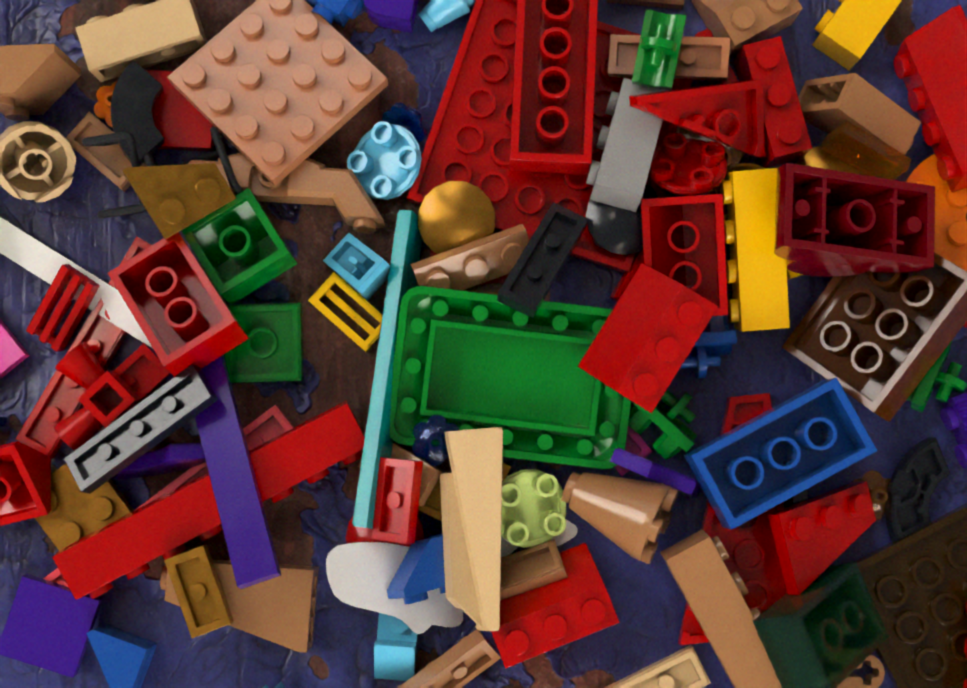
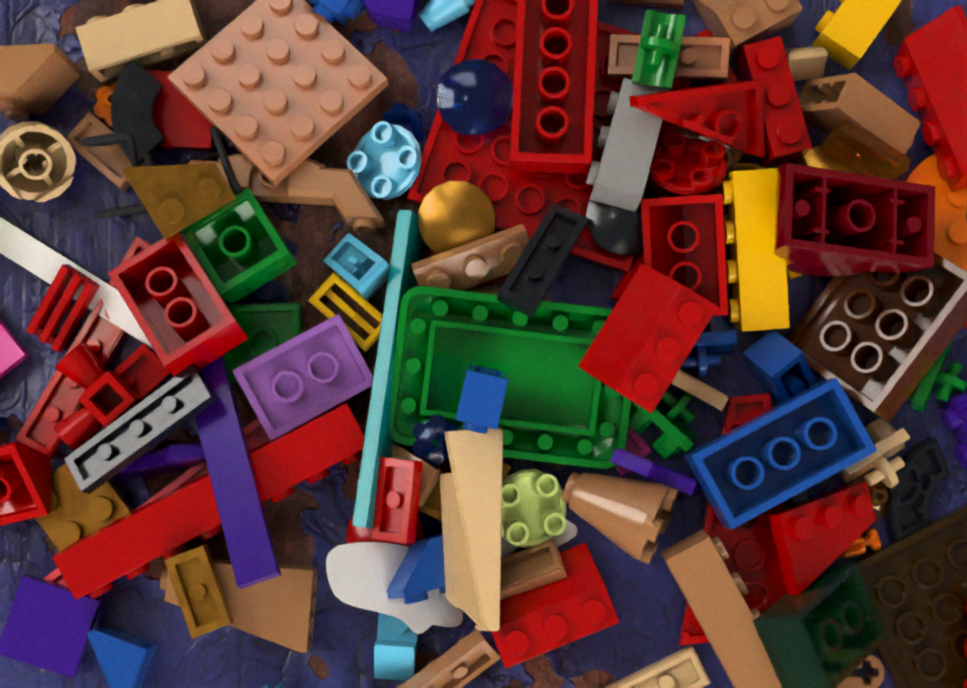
none -> medium lavender plate [232,314,373,441]
none -> clear blue dish [436,59,513,135]
none -> blue brick [455,363,509,434]
none -> tan tile [671,369,728,411]
none -> blue slope [742,329,817,405]
none -> tan slope [785,46,828,81]
none -> tan hips [838,417,910,488]
none -> orange piece [841,527,881,558]

